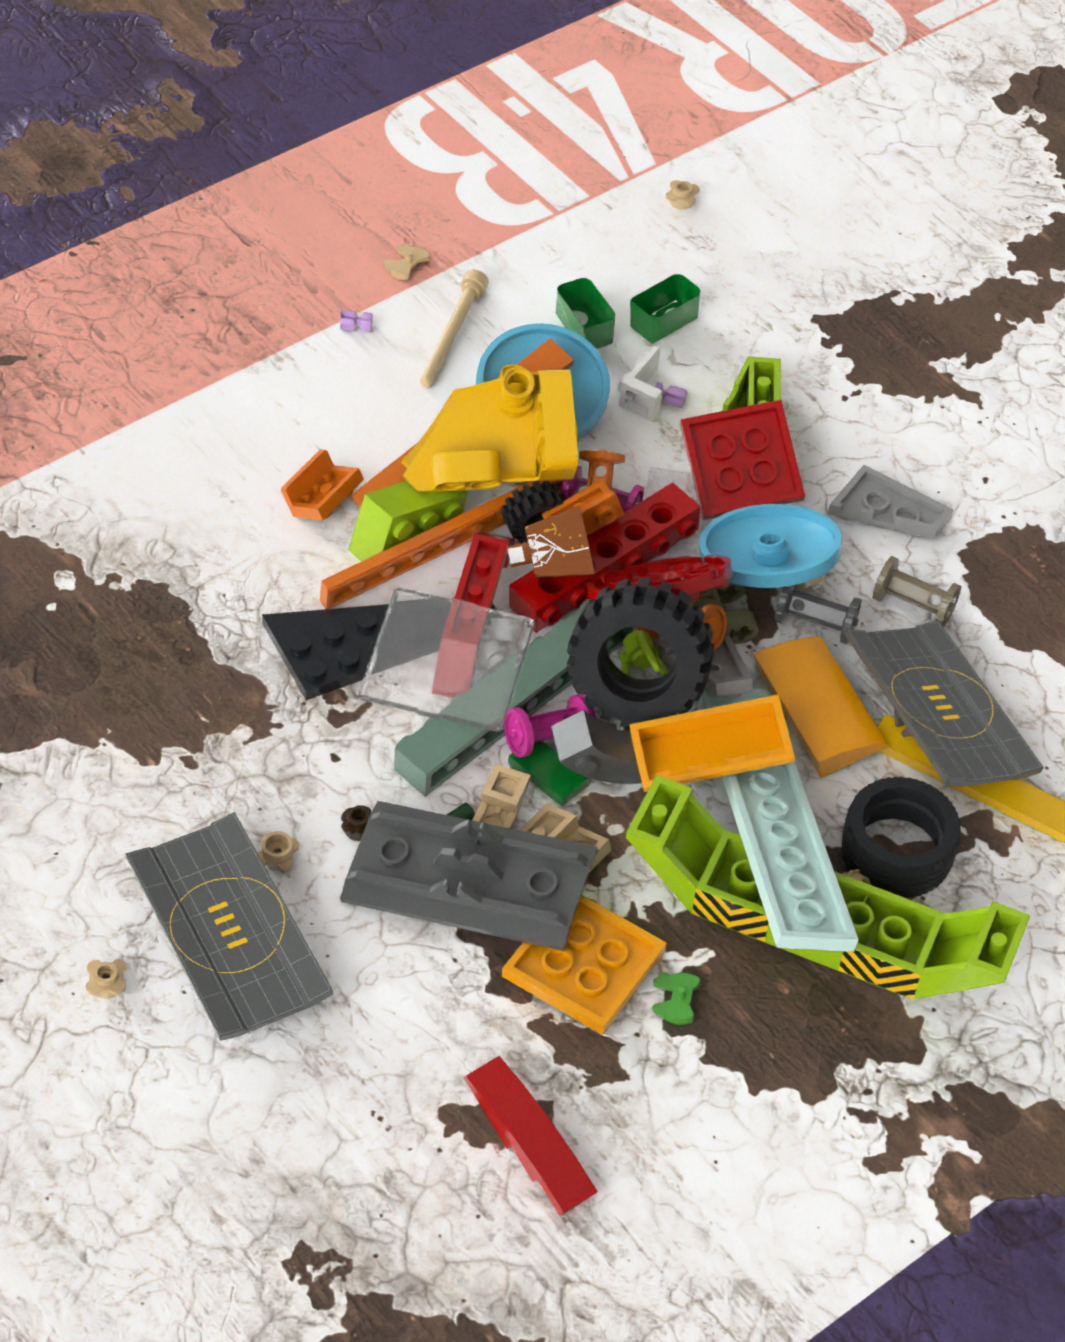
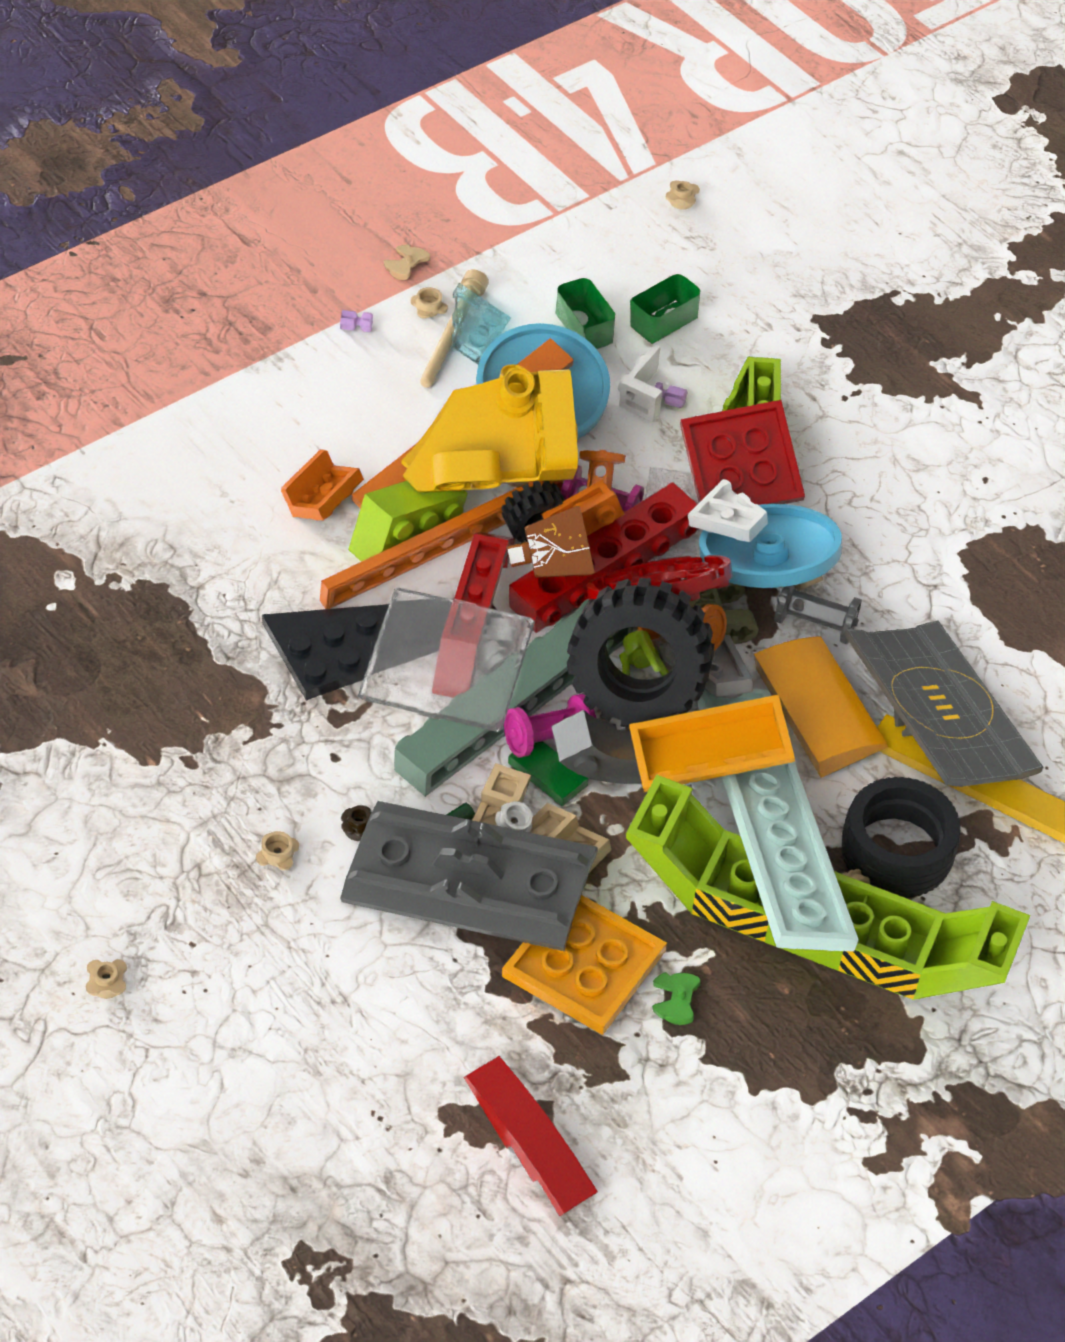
dark grey hinge [125,812,333,1041] -> none
light grey wing [828,465,953,539] -> none
dark tan hose [872,556,962,627] -> none
none -> tan plate [410,287,448,318]
none -> clear light blue wing [452,283,511,364]
none -> white plate [495,801,532,832]
none -> white wing [688,479,768,542]

